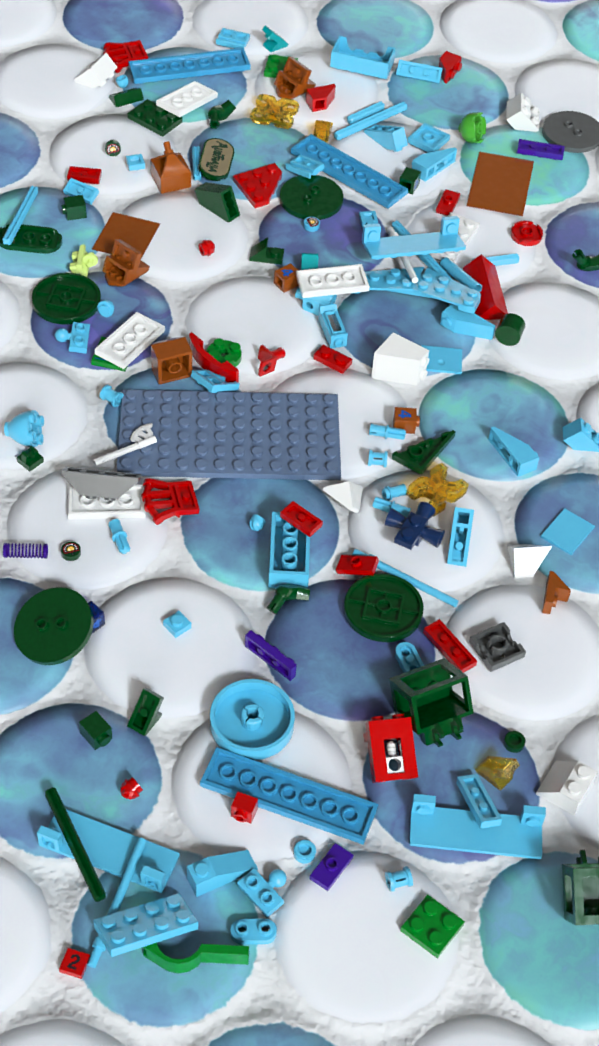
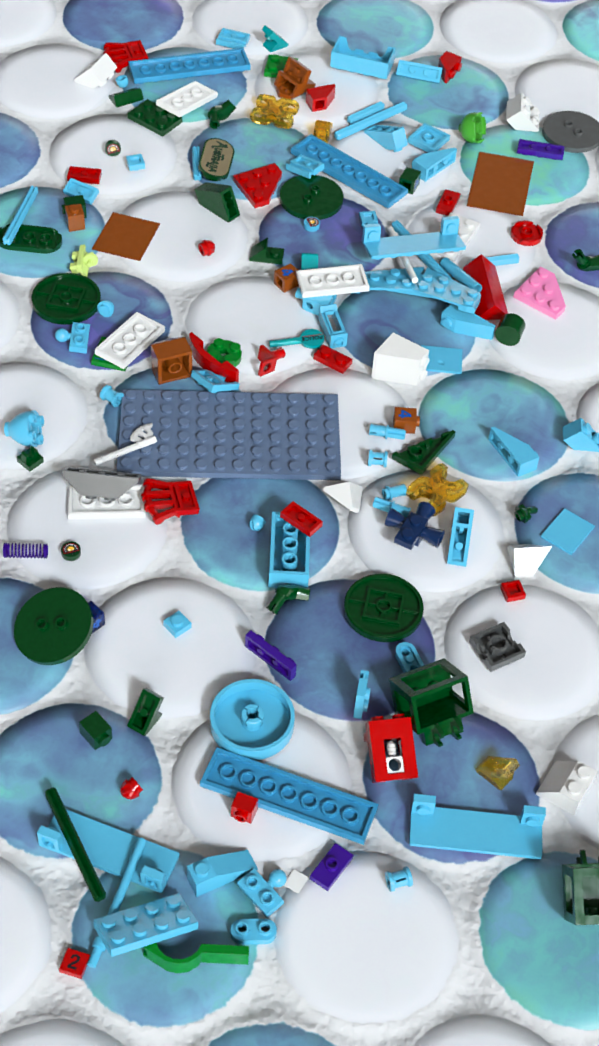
dark orange piece [103,239,150,287] -> none
medium azure axle [108,519,130,554] -> none
dark orange piece [150,141,191,194] -> none
medium azure tile [293,840,316,864] -> none
red plate [336,555,379,576] -> none
medium azure bar [352,549,459,608] -> none
green plate [400,895,465,959] -> none
red plate [423,619,477,673] -> none
medium azure plate [456,774,502,829] -> none
dark green tile [504,731,526,753] -> none
dark orange slope [542,571,571,614] -> none
none -> dark orange brick [65,204,85,232]
none -> teal piece [269,329,324,349]
none -> white sticker [284,869,308,893]
none -> medium azure plate [353,670,371,719]
none -> red tile [500,580,526,602]
none -> bright pink plate [513,266,566,320]
none -> dark green plate [514,504,538,523]

